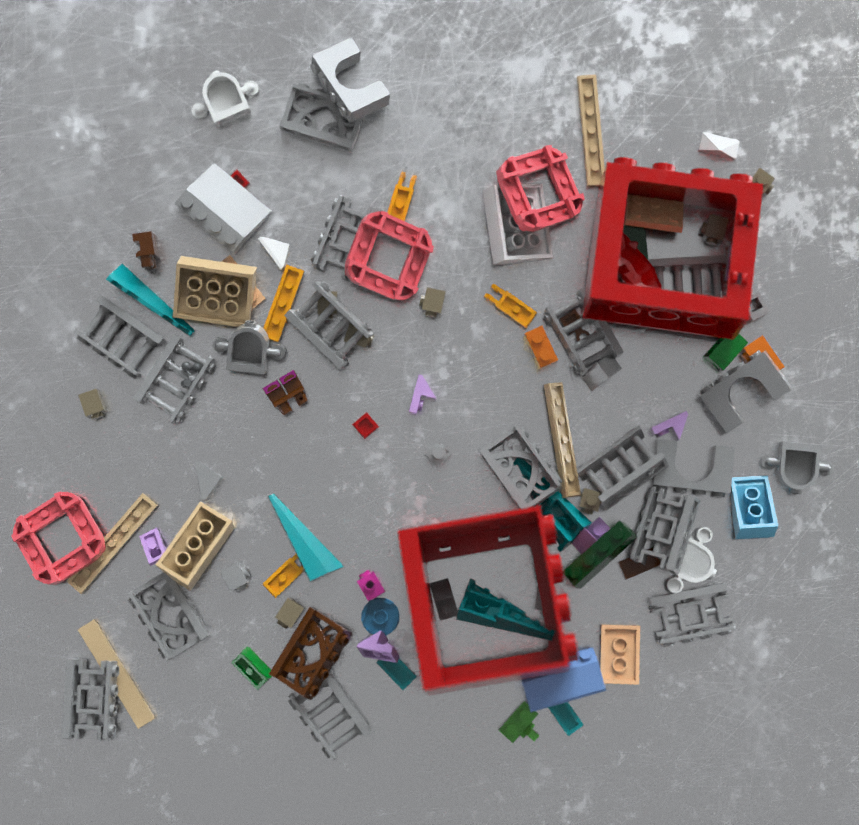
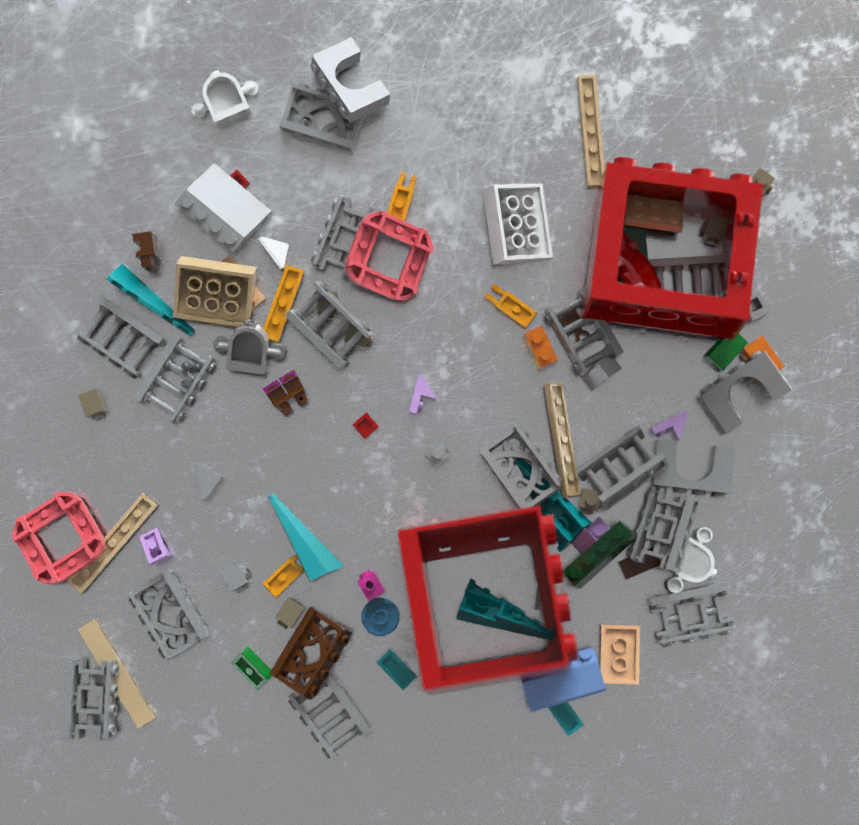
tan slope [155,501,235,591] -> none
lavender slope [357,631,400,663] -> none
dark tan brick [419,287,446,318] -> none
dark grey slope [430,578,458,621] -> none
coral plate [496,145,585,232] -> none
bright green hinge [498,701,539,743] -> none
white slope [698,132,740,160] -> none
medium azure slope [731,475,778,539] -> none
light grey piece [760,441,834,494] -> none

